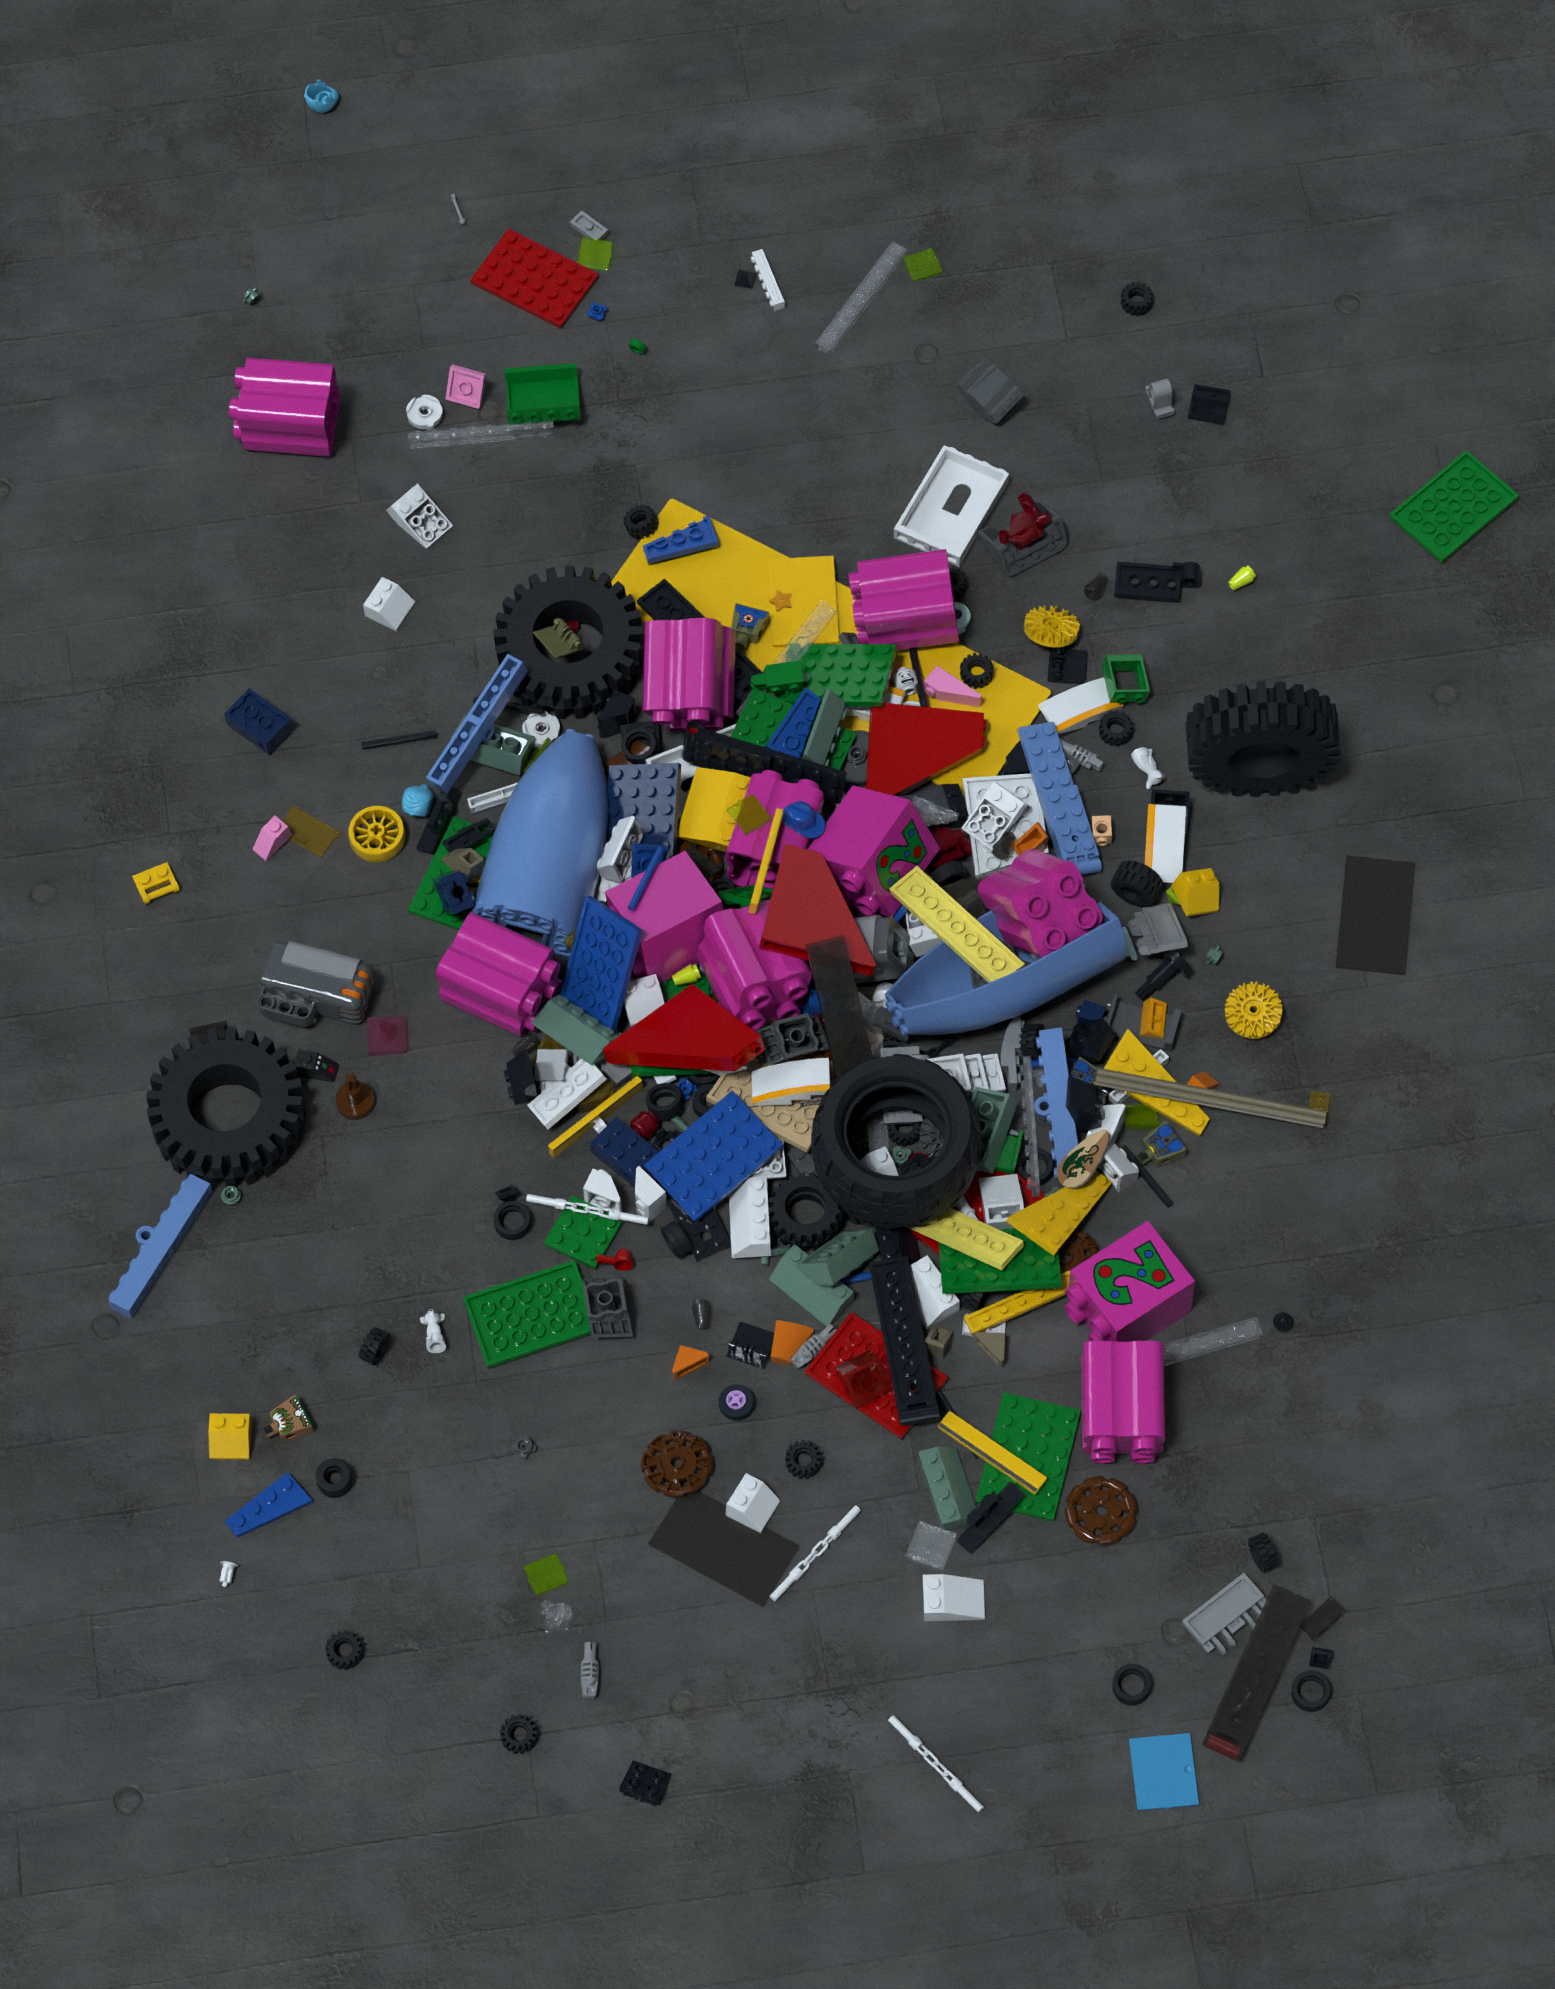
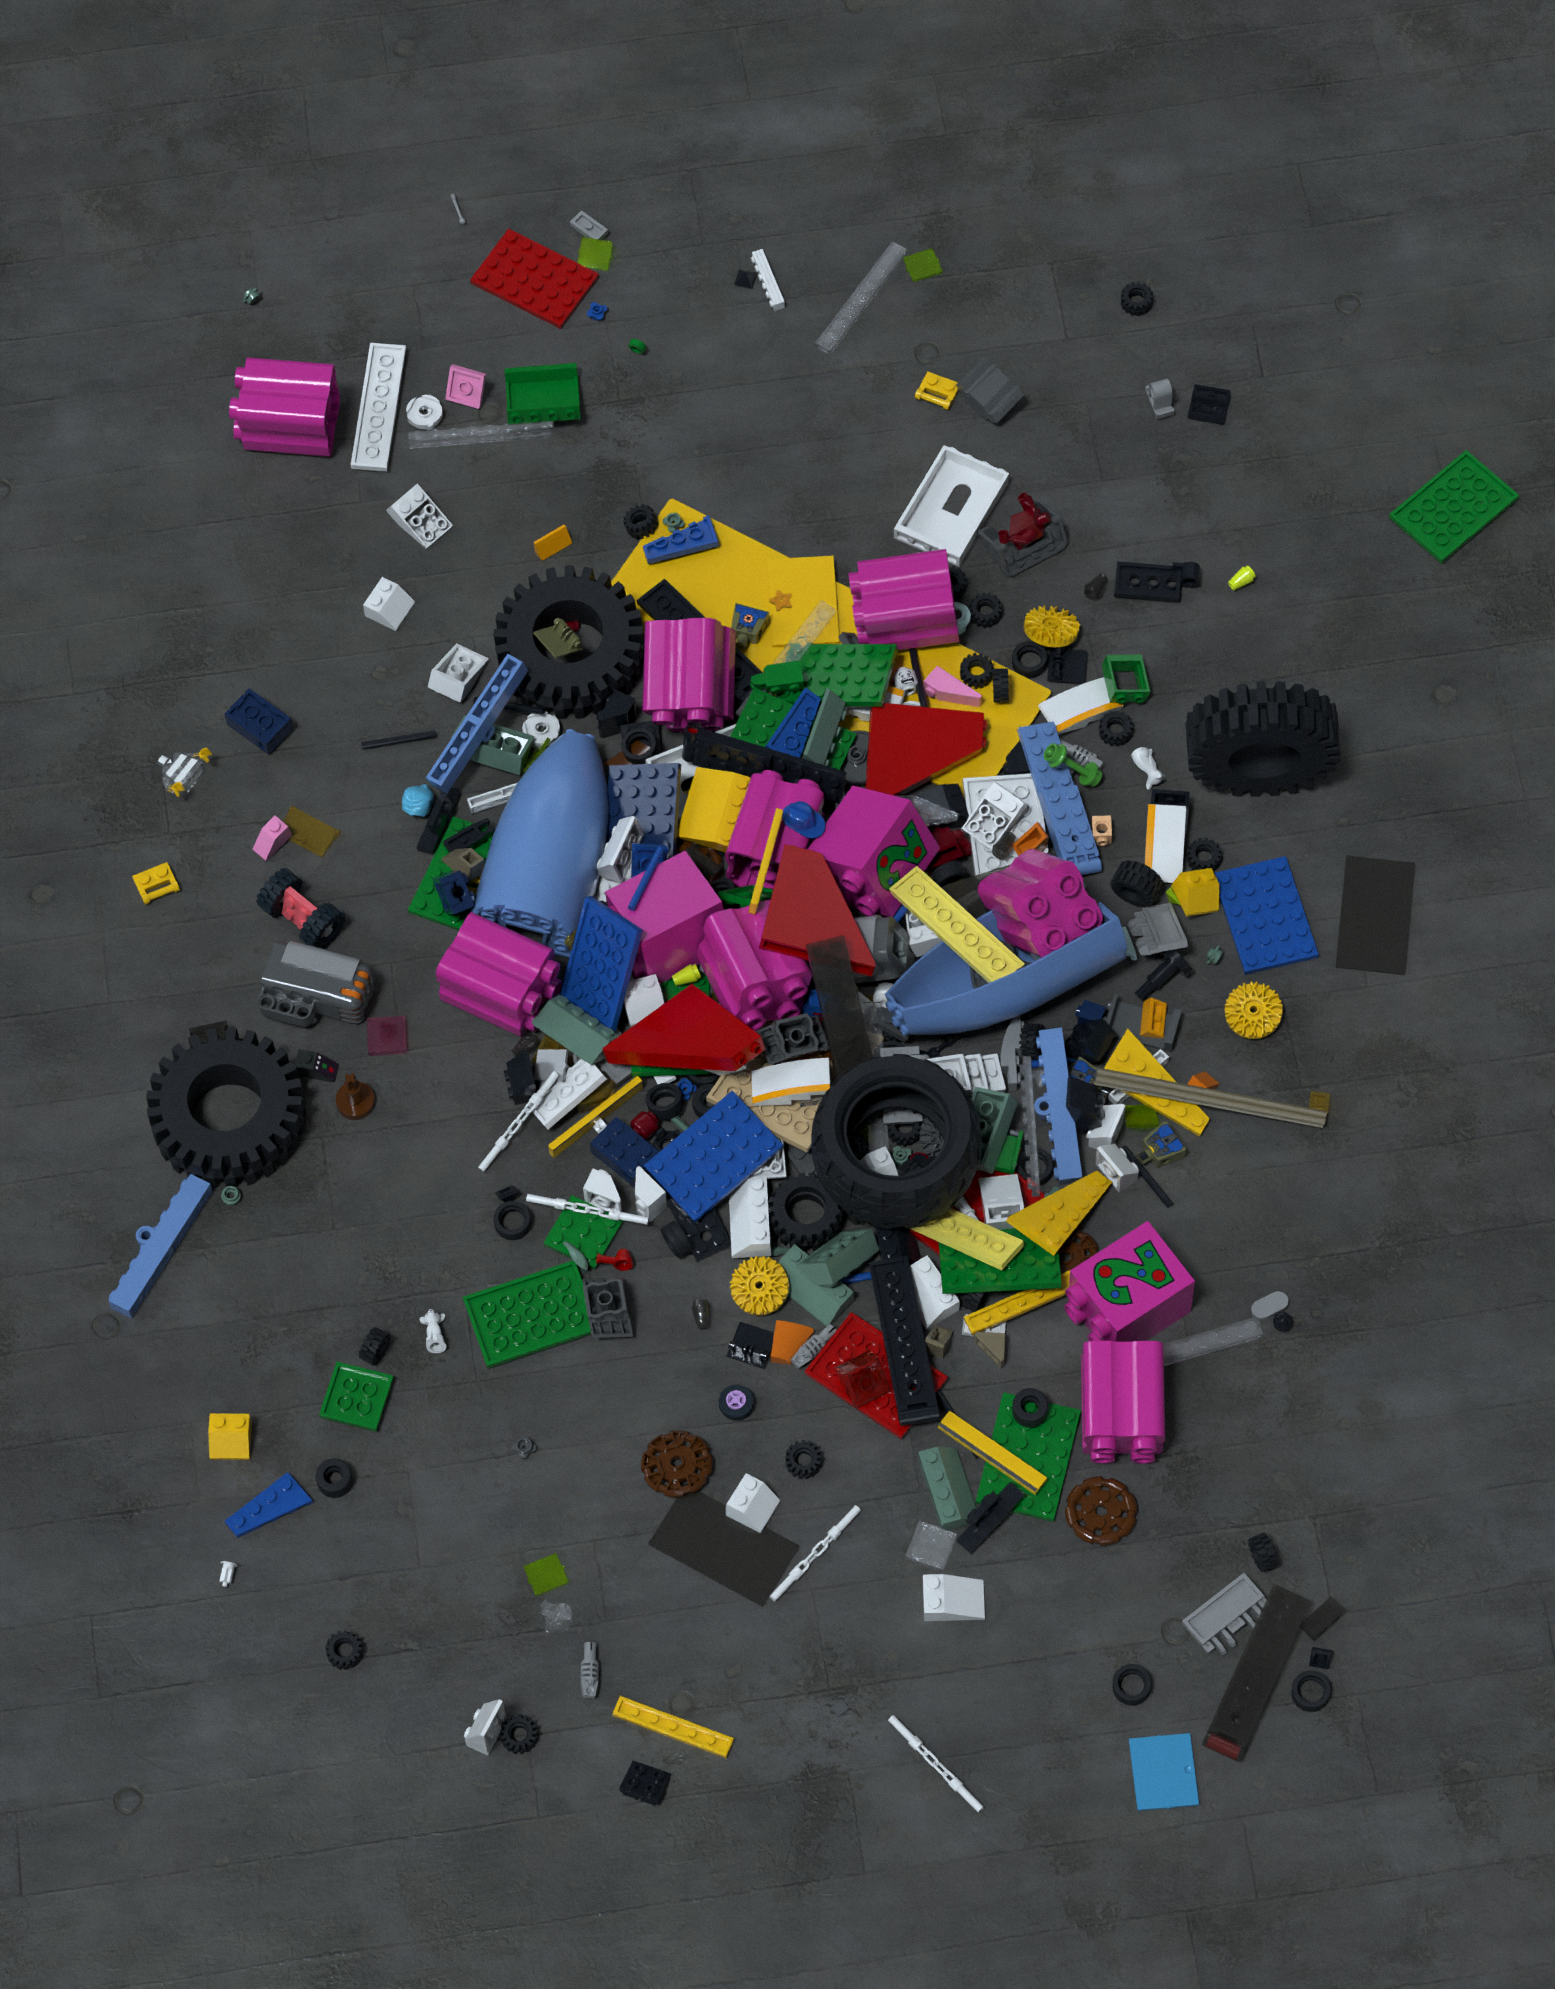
torso [263,1395,314,1442] -> none
medium azure hair [304,80,339,113] -> none
yellow piece [348,806,406,863] -> none
orange slope [672,1345,710,1381] -> none
clear neon green piece [727,794,772,835] -> none
shield [1057,1130,1110,1188] -> none
none -> torso [157,748,213,797]
none -> black plate [256,868,346,949]
none -> green plate [319,1362,394,1432]
none -> white plate [351,343,406,472]
none -> white slope [428,643,489,702]
none -> white slope [464,1699,506,1756]
none -> white piece [478,1071,560,1172]
none -> light orange slope [534,525,572,561]
none -> sand green bar [563,1241,588,1273]
none -> yellow tile [612,1696,734,1759]
none -> sand green plate [663,513,684,532]
none -> yellow wheel [730,1256,789,1315]
none -> yellow plate [915,371,959,411]
none -> black tyre [969,592,1002,628]
none -> black tyre [993,669,1009,702]
none -> black tyre [1012,641,1047,678]
none -> black tyre [1012,1388,1048,1428]
none -> bright green piece [1044,743,1102,787]
none -> black tyre [1187,838,1221,871]
none -> blue plate [1214,856,1319,975]
none -> light grey tile [1251,1291,1288,1321]

